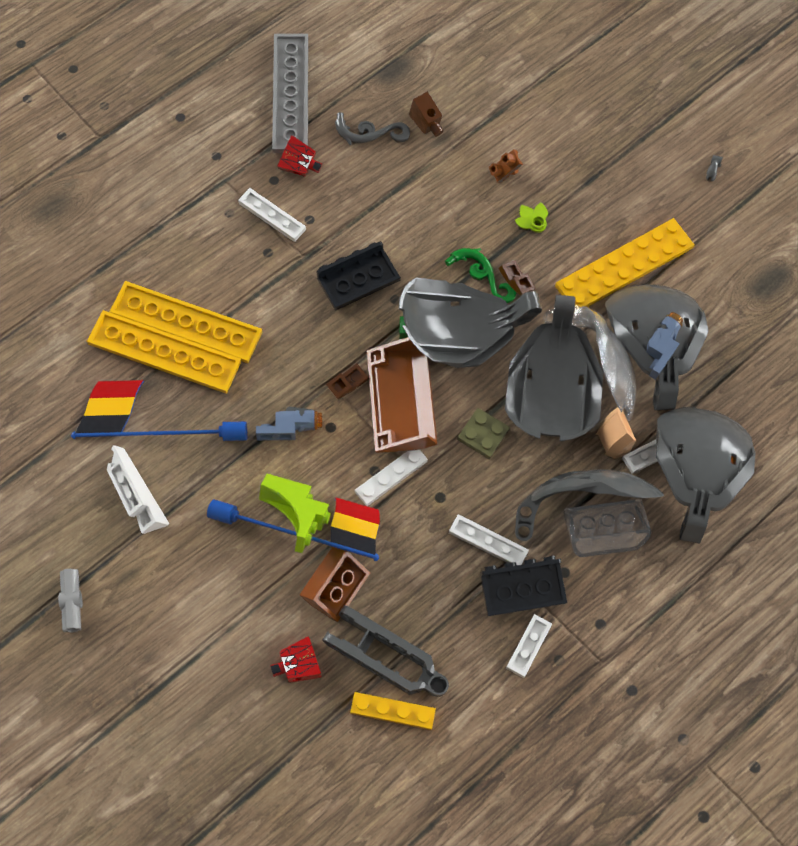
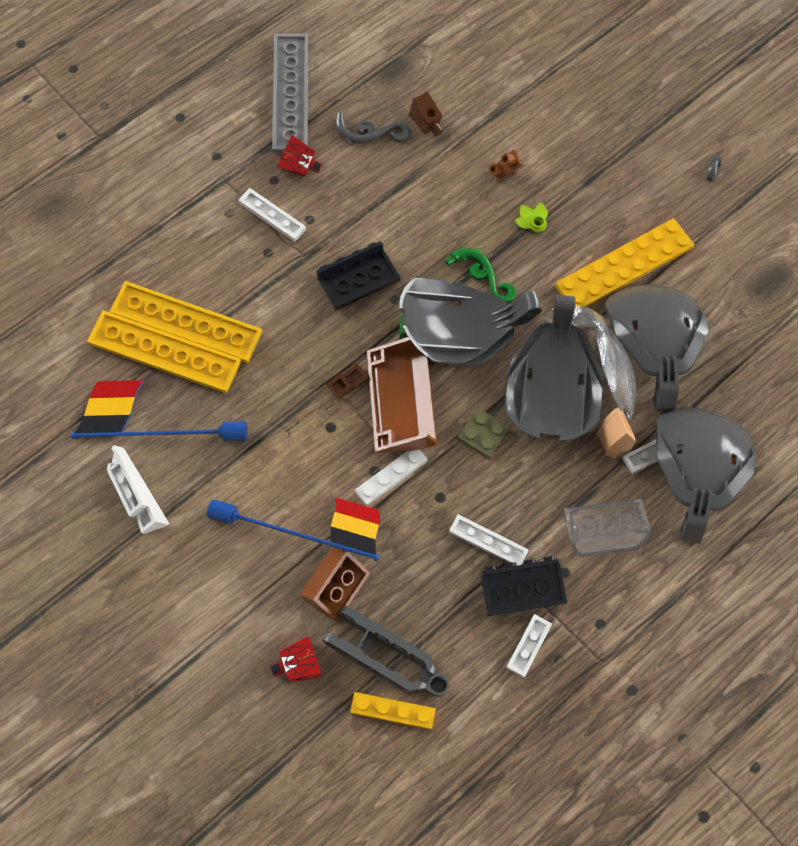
light grey piece [58,568,83,633] -> none
sand blue plate [256,406,322,440] -> none
lime arch [259,474,331,553] -> none
reddish brown slope [498,260,536,295] -> none
dark grey windscreen [515,469,664,541] -> none
sand blue plate [646,312,683,380] -> none

